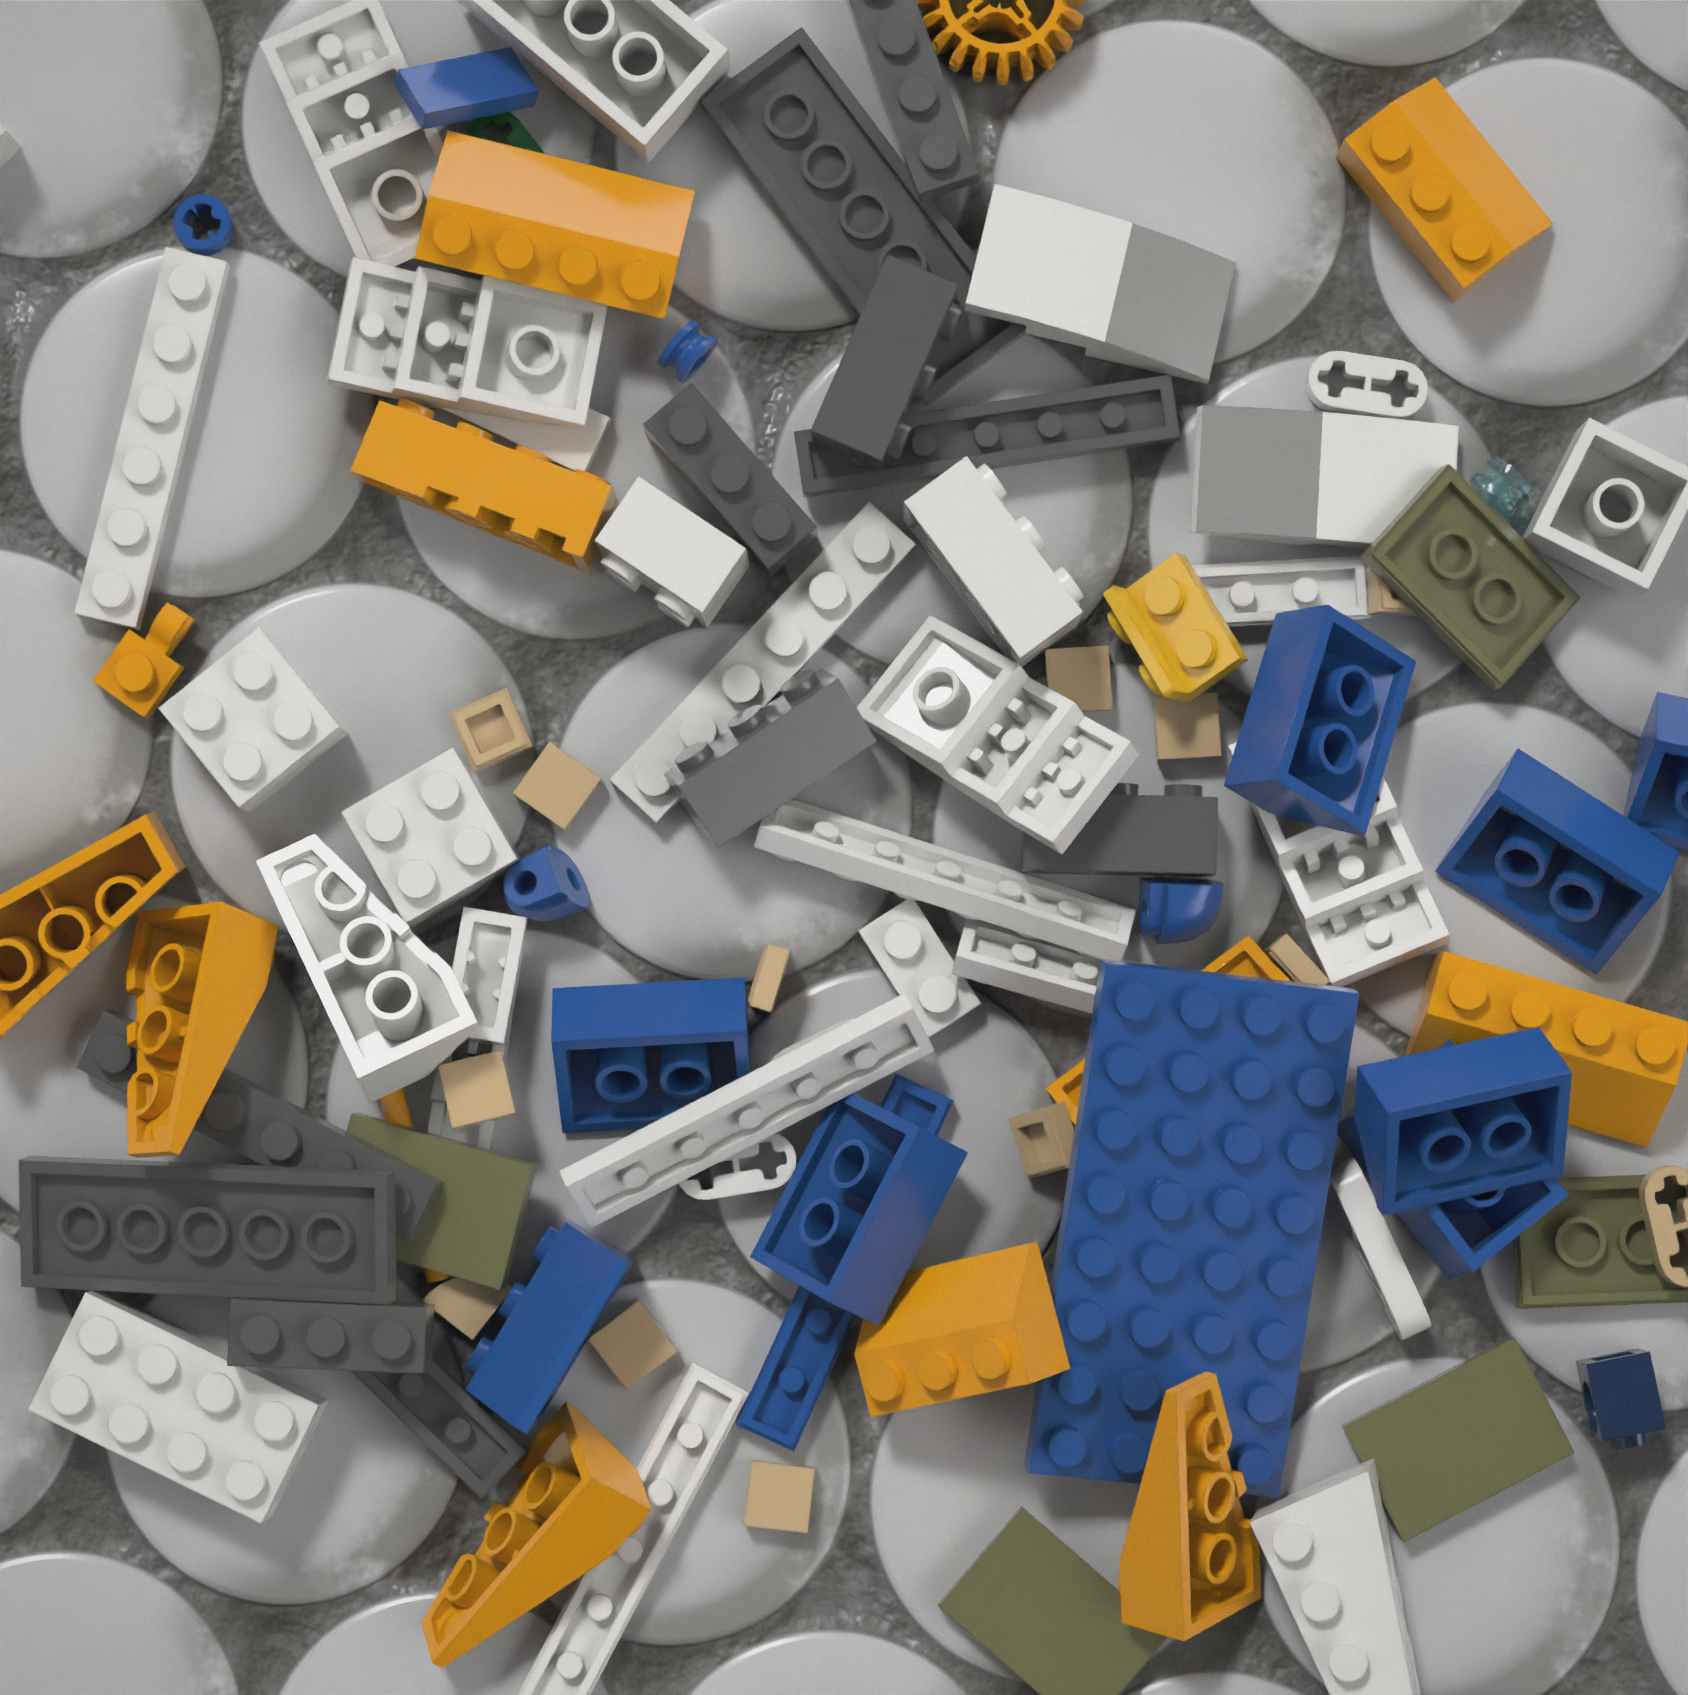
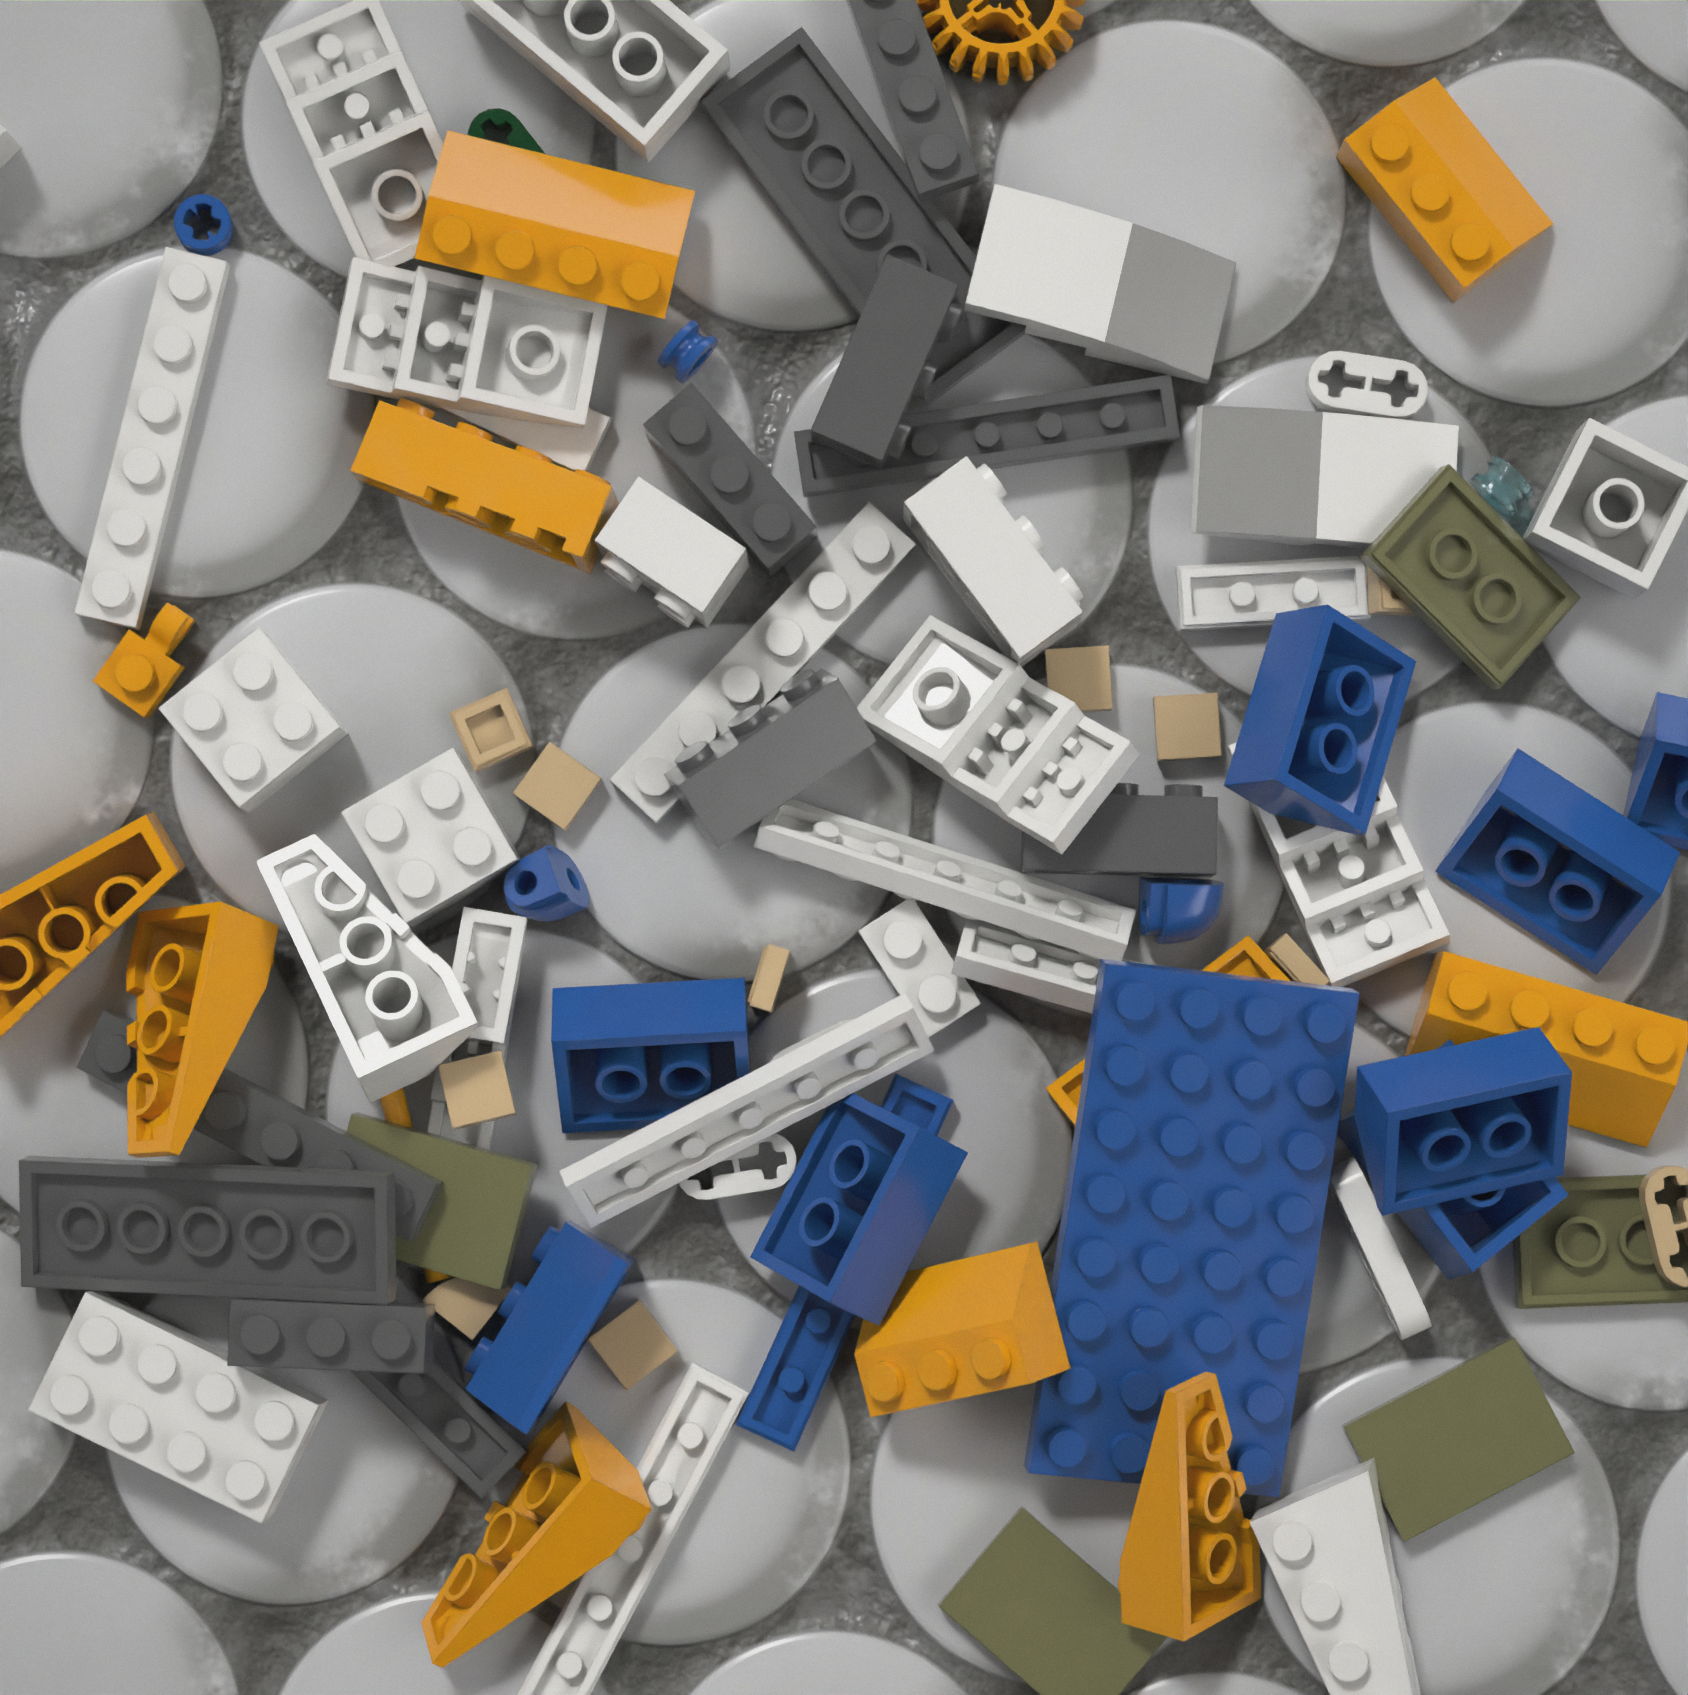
blue tile [395,47,539,130] -> none
tan tile [744,1460,815,1533] -> none
tan tile [1008,1101,1074,1179] -> none
yellow bracket [1103,553,1249,703] -> none
dark blue brick [1576,1348,1666,1449] -> none

